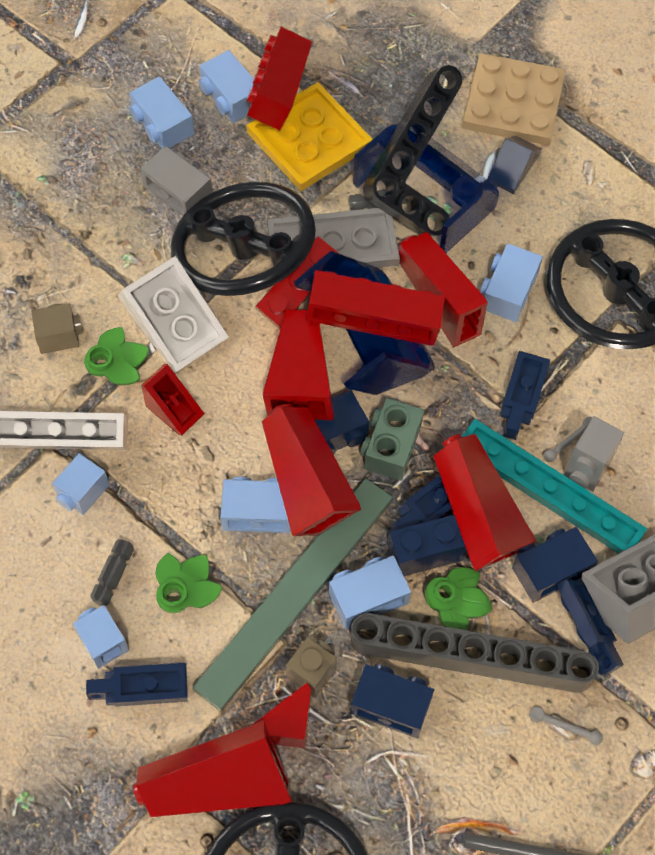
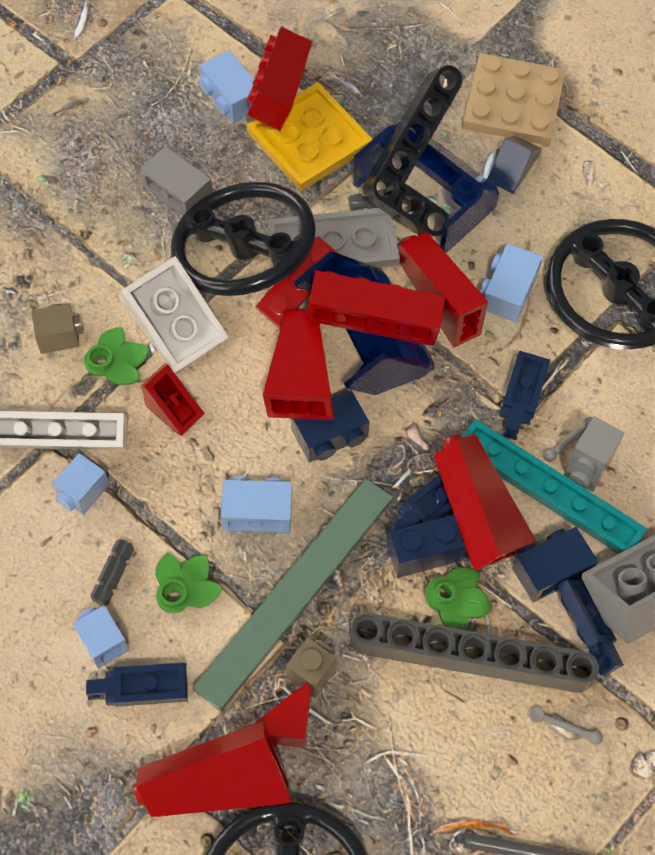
light blue brick [129,76,194,148] -> none
red slope [261,404,361,537] -> none
light blue brick [329,555,411,630] -> none
dark blue brick [350,664,434,739] -> none
sand green brick [360,398,424,481] -> none

